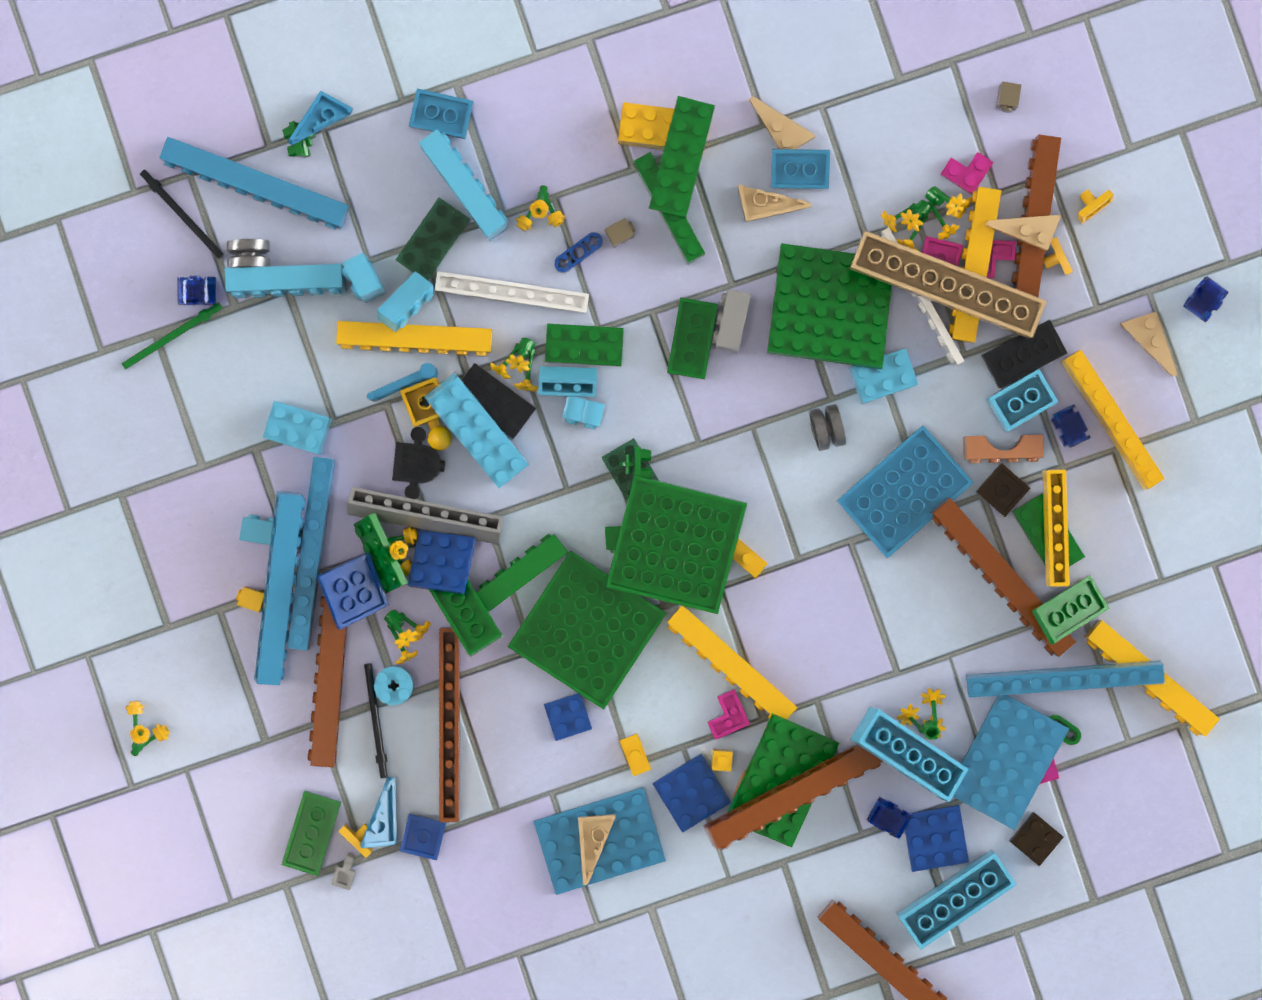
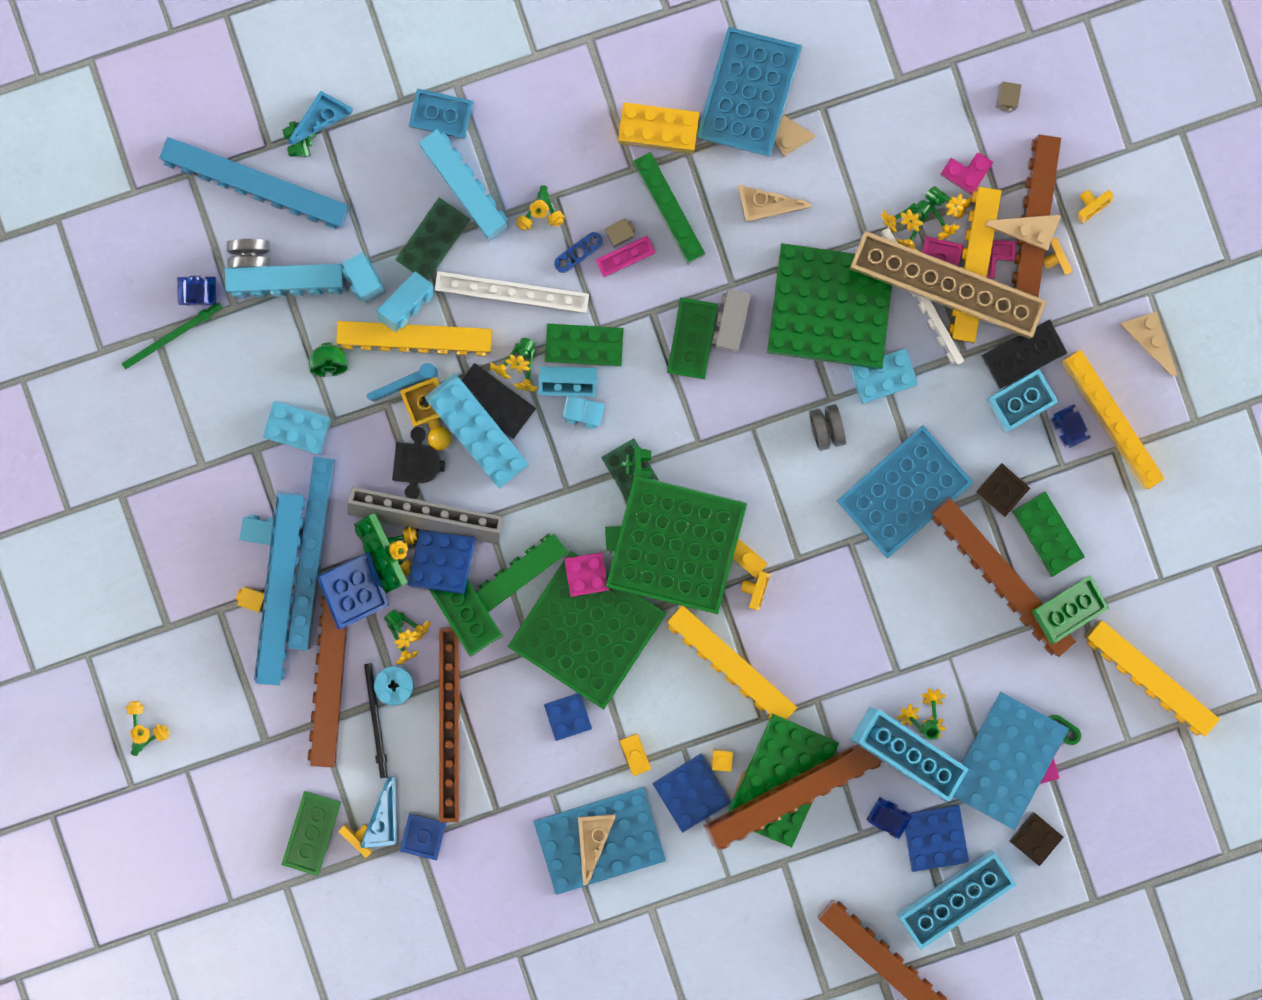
black bar [140,169,224,259] -> none
light grey plate [331,853,356,890] -> none
green plate [649,96,715,218] -> none
dark pink plate [707,689,750,740] -> none
dark azure plate [771,149,830,189] -> none
nougat arch [963,434,1044,463] -> none
dark azure brick [966,660,1165,698] -> none
yellow brick [1042,470,1070,587] -> none
clear blue brick [1183,276,1229,323] -> none
none -> green cylinder [309,343,348,377]
none -> dark pink plate [564,552,609,597]
none -> dark pink plate [595,235,656,278]
none -> dark azure plate [696,27,802,157]
none -> yellow tile [741,571,771,611]

